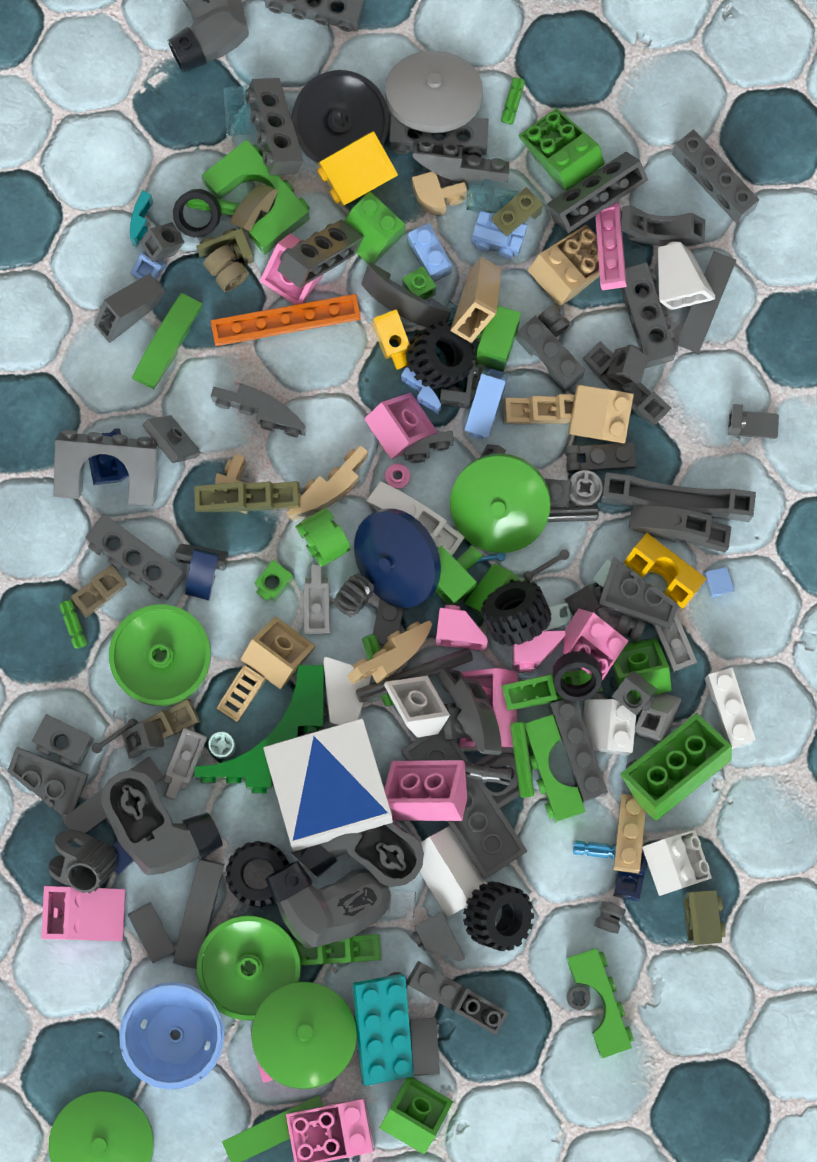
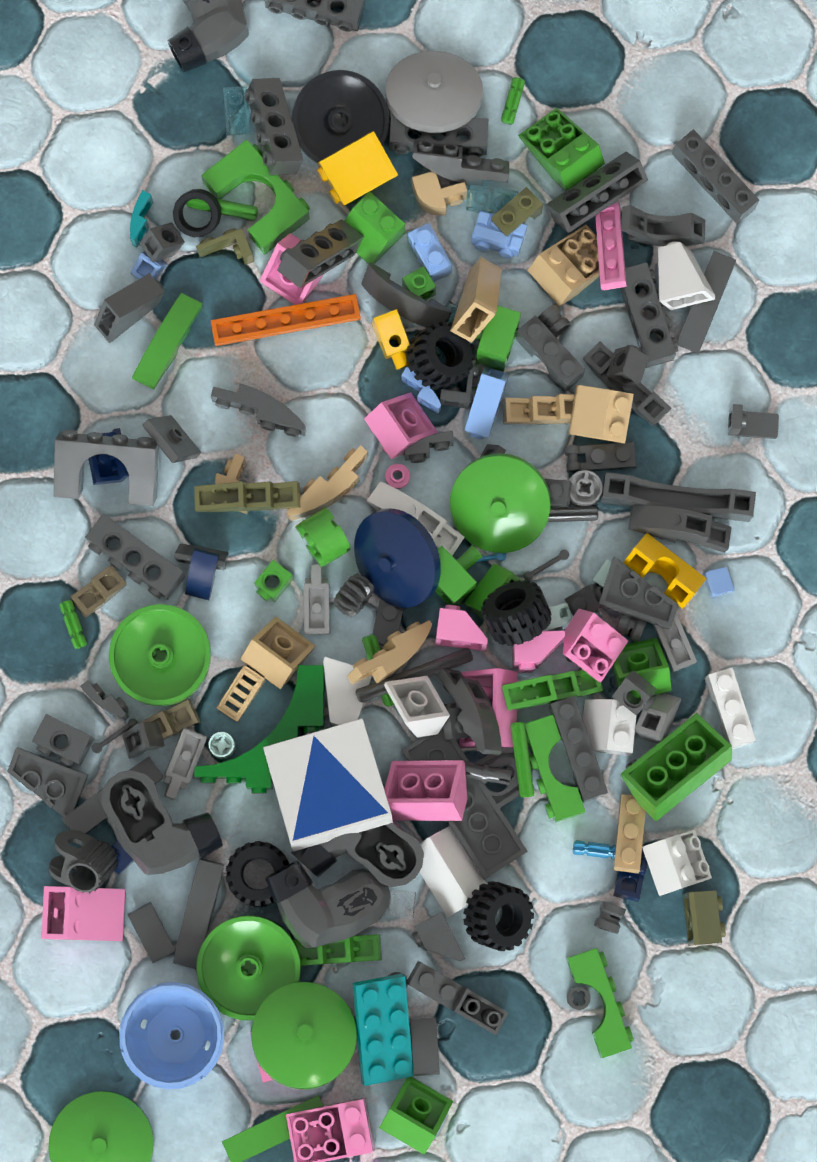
dark tan wheel [203,245,249,292] -> none
dark tan slope [229,184,278,232] -> none
black tyre [552,651,602,702] -> none
none -> dark grey slope [80,680,129,720]

